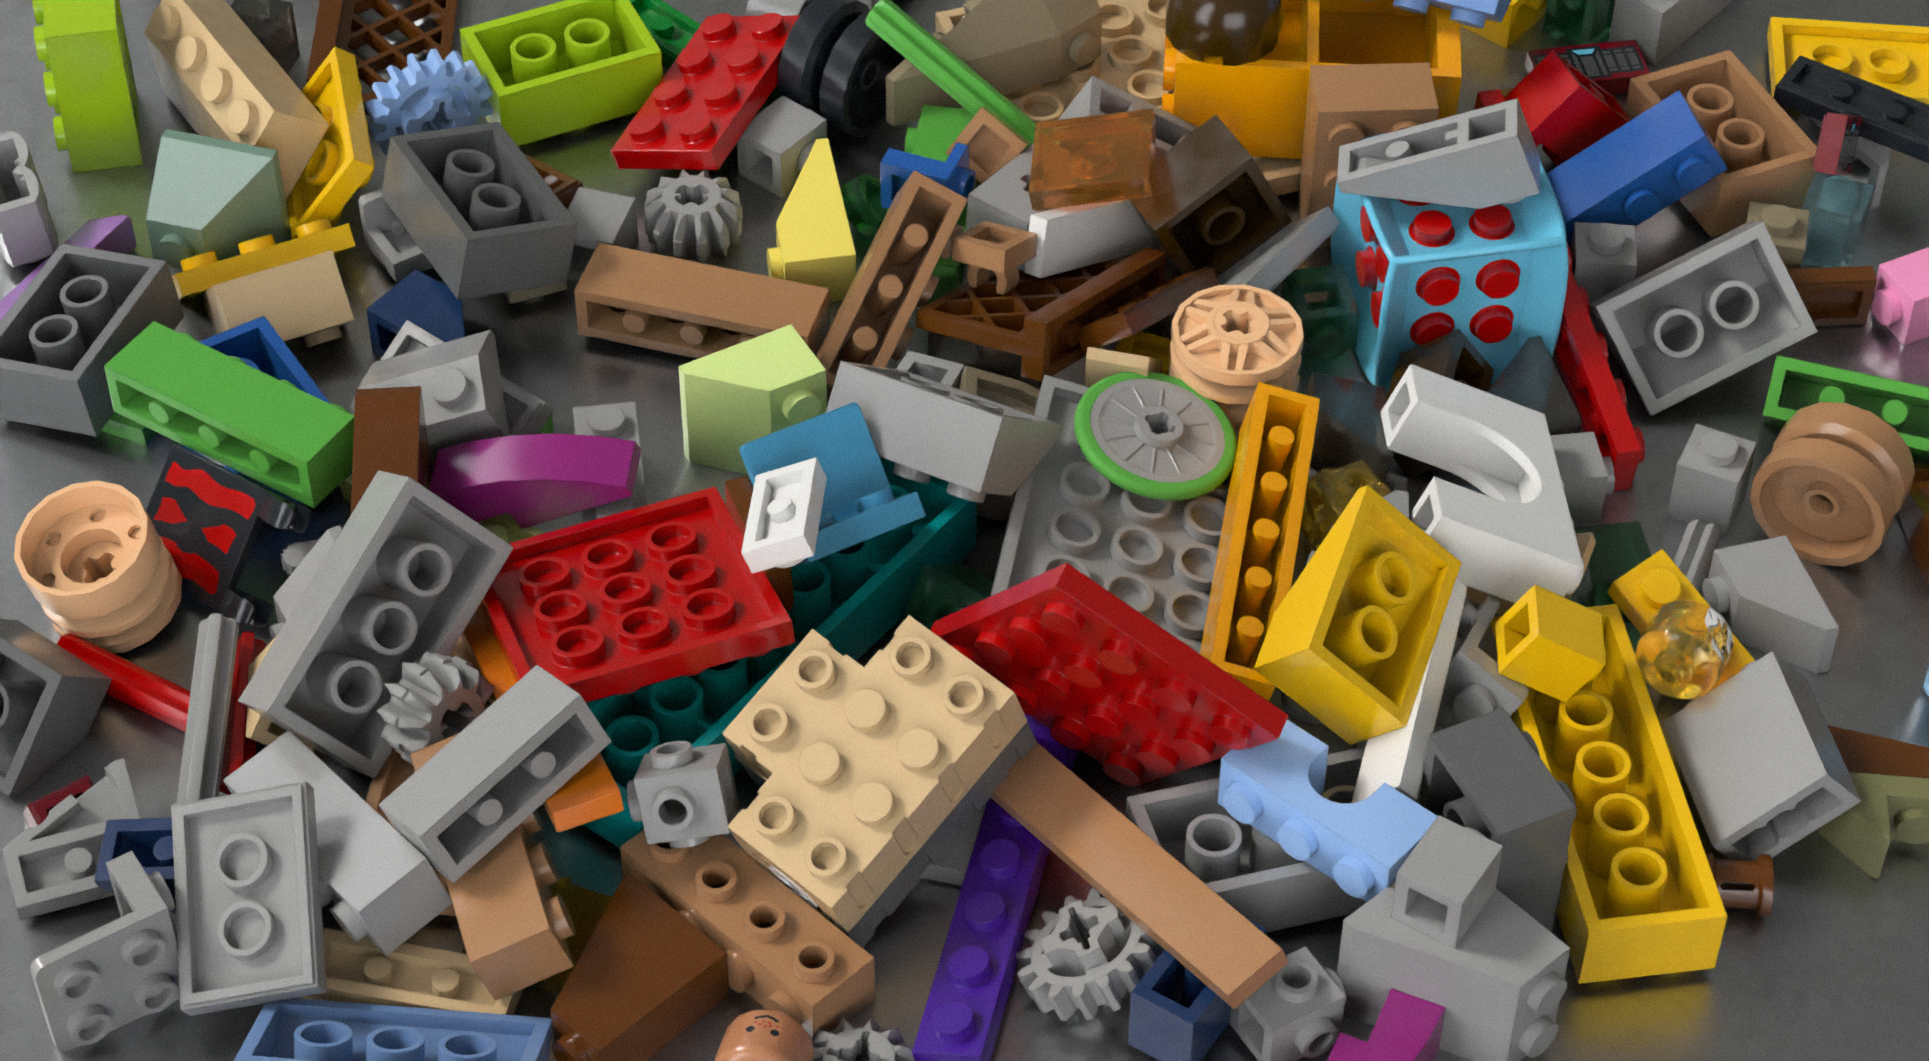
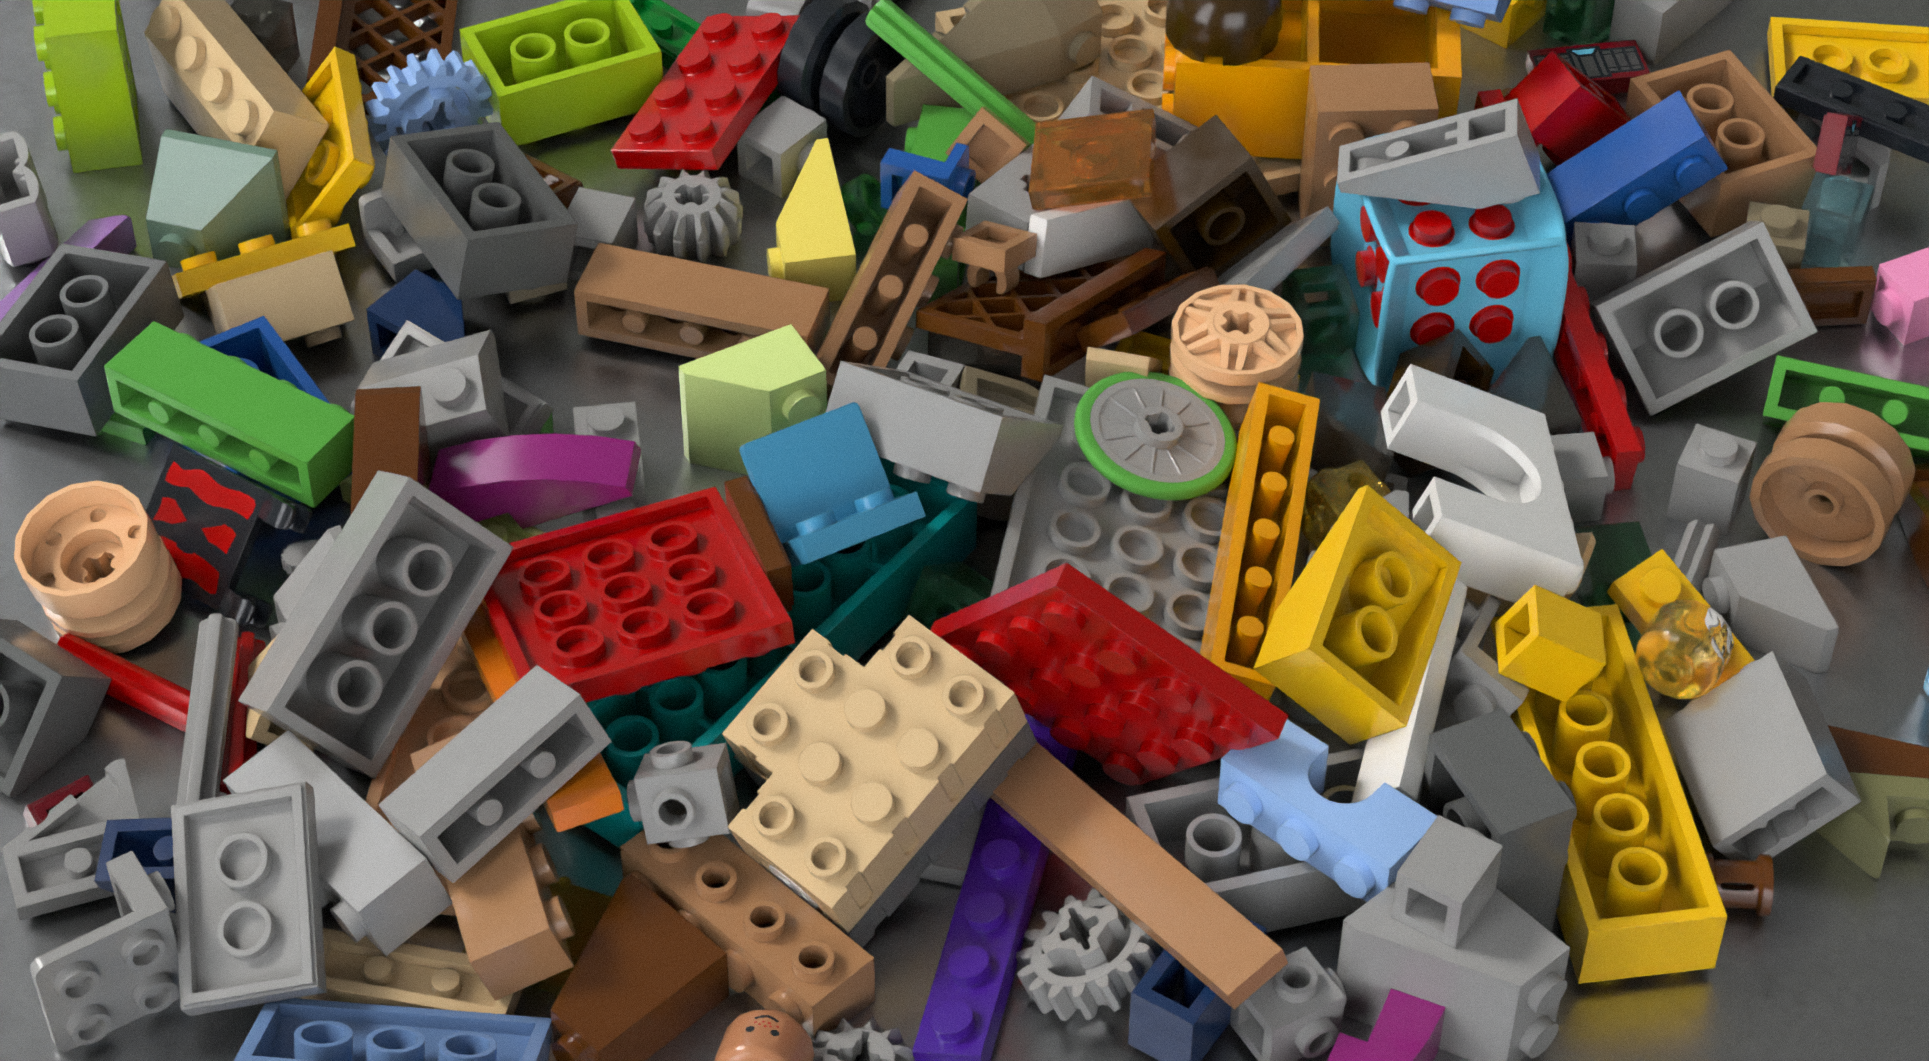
light grey gear [376,652,494,764] -> none
white plate [741,457,827,574] -> none

